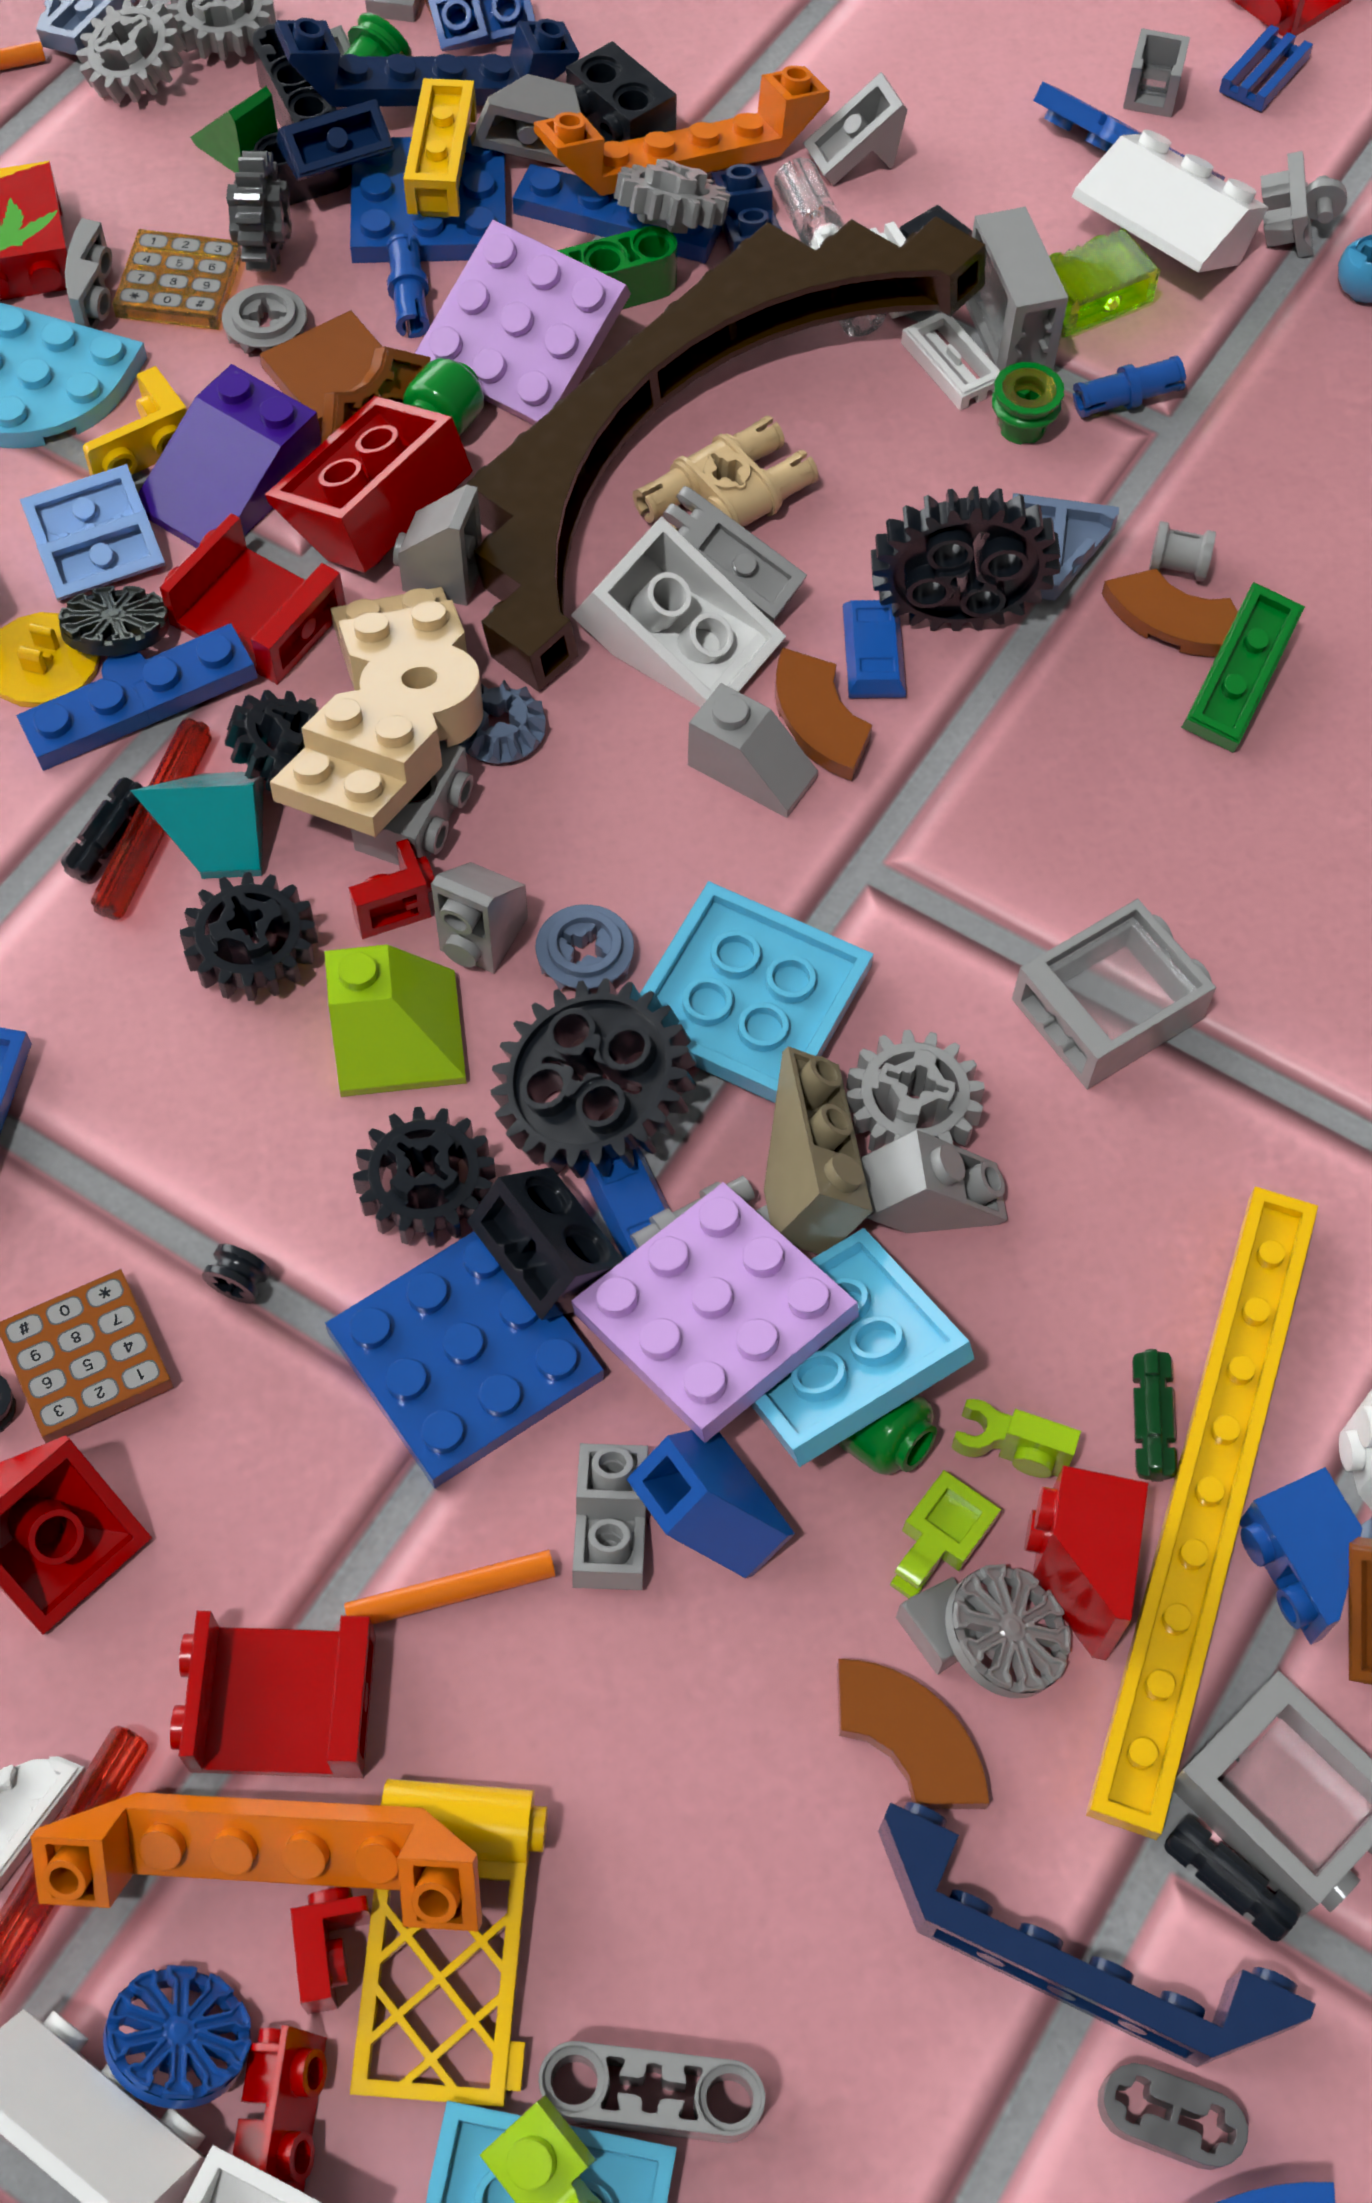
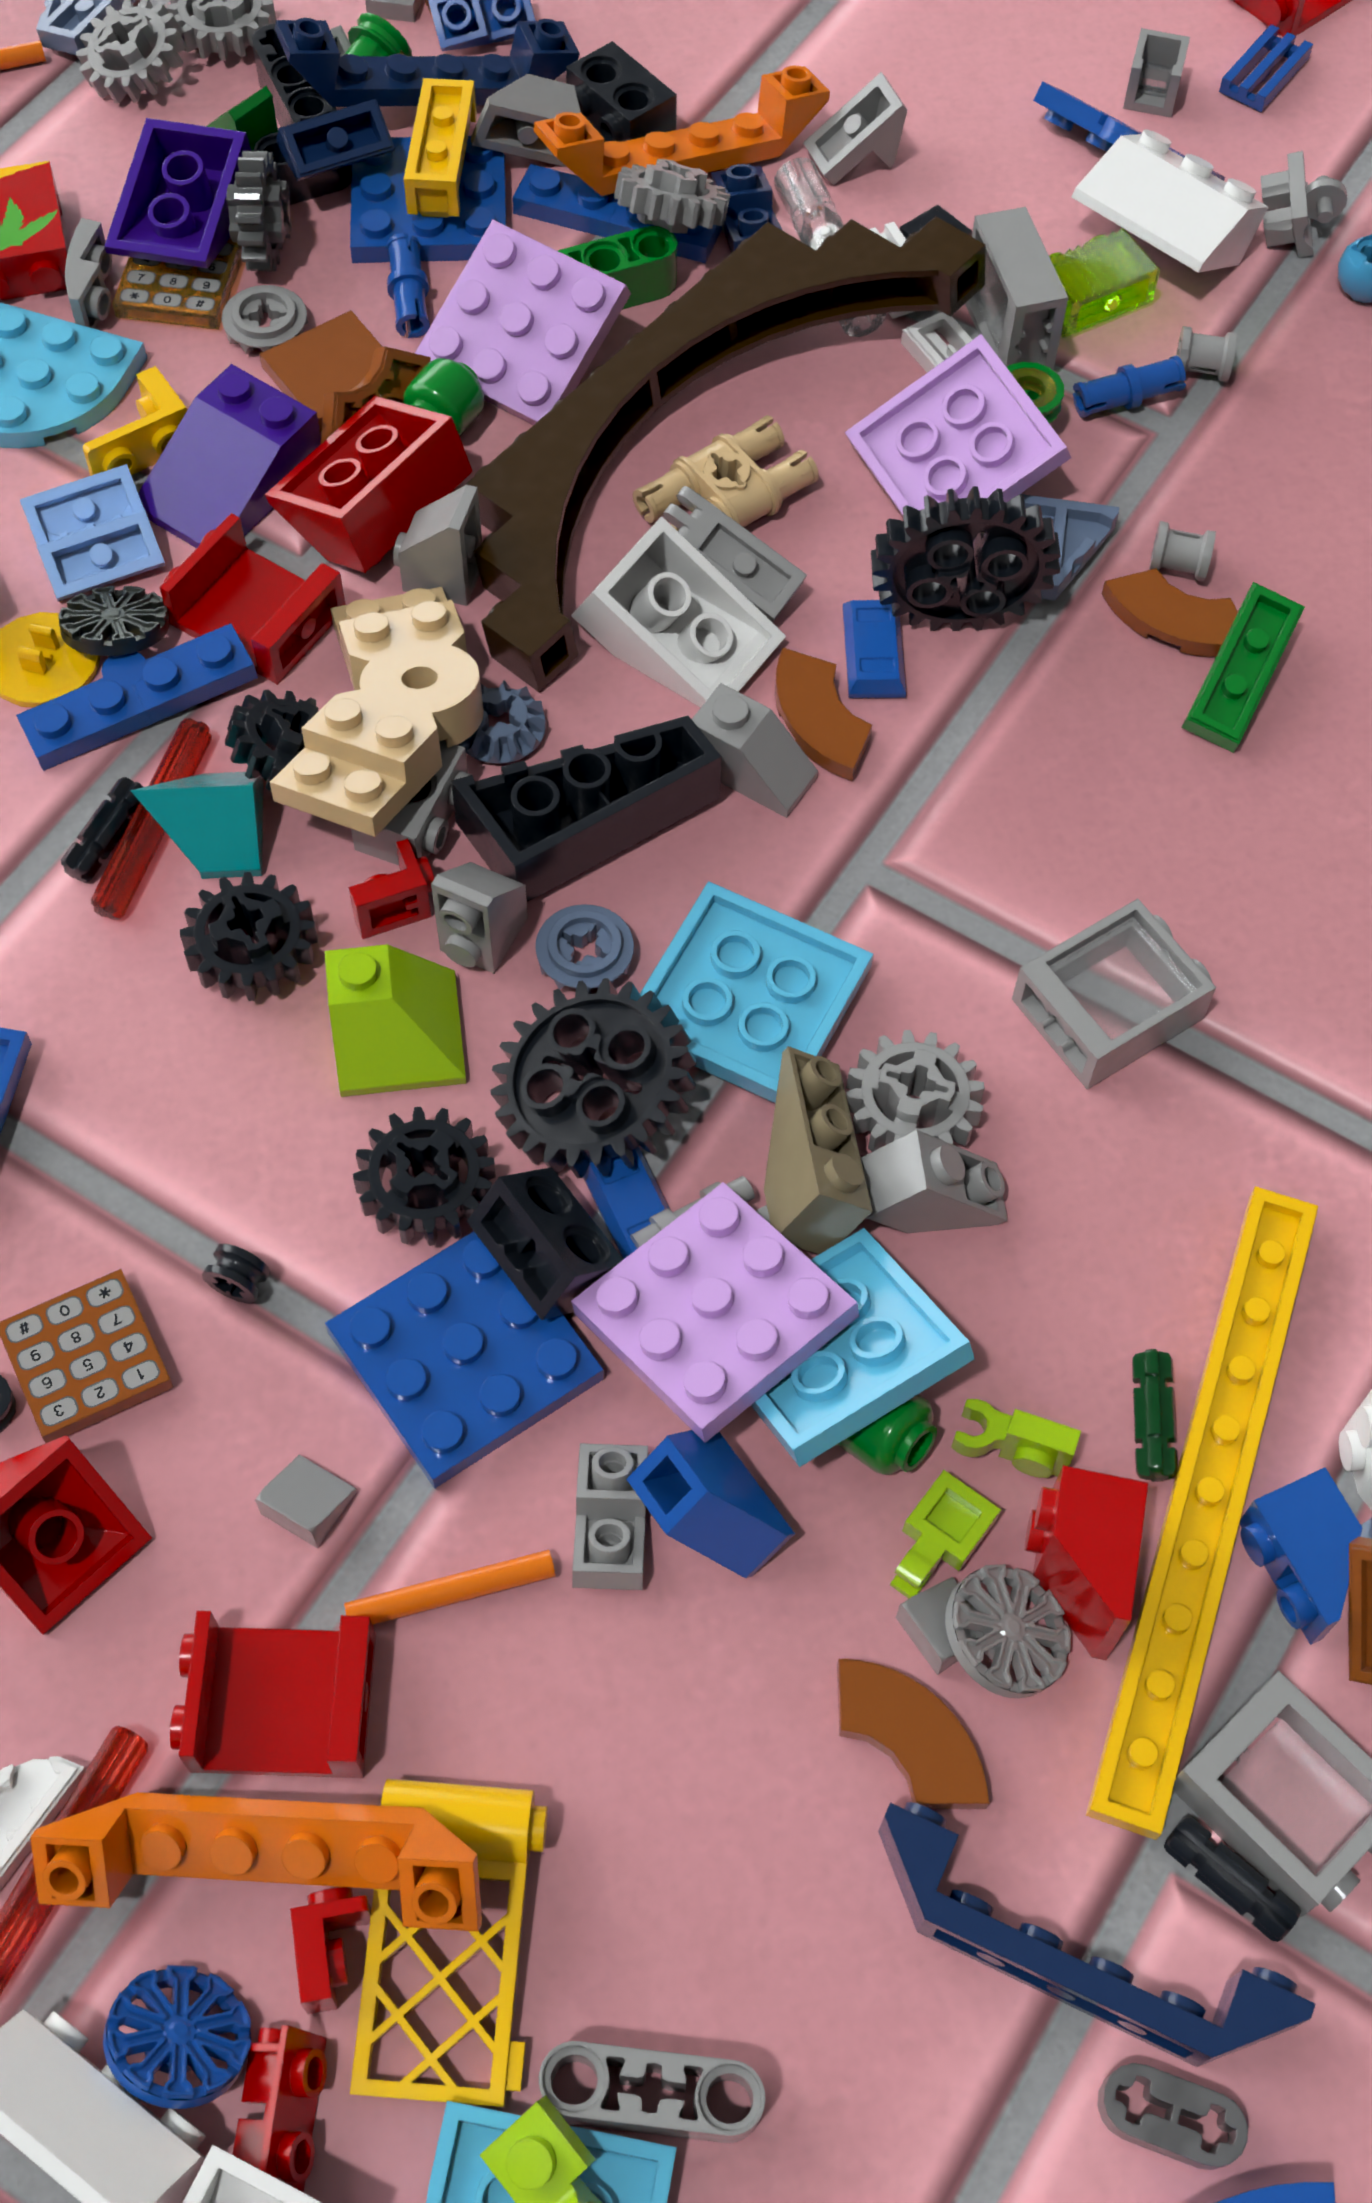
none -> dark purple slope [104,118,252,269]
none -> light grey slope [255,1455,357,1548]
none -> black wedge [451,715,722,902]
none -> lavender plate [845,334,1071,516]
none -> light grey bush [1176,326,1237,382]

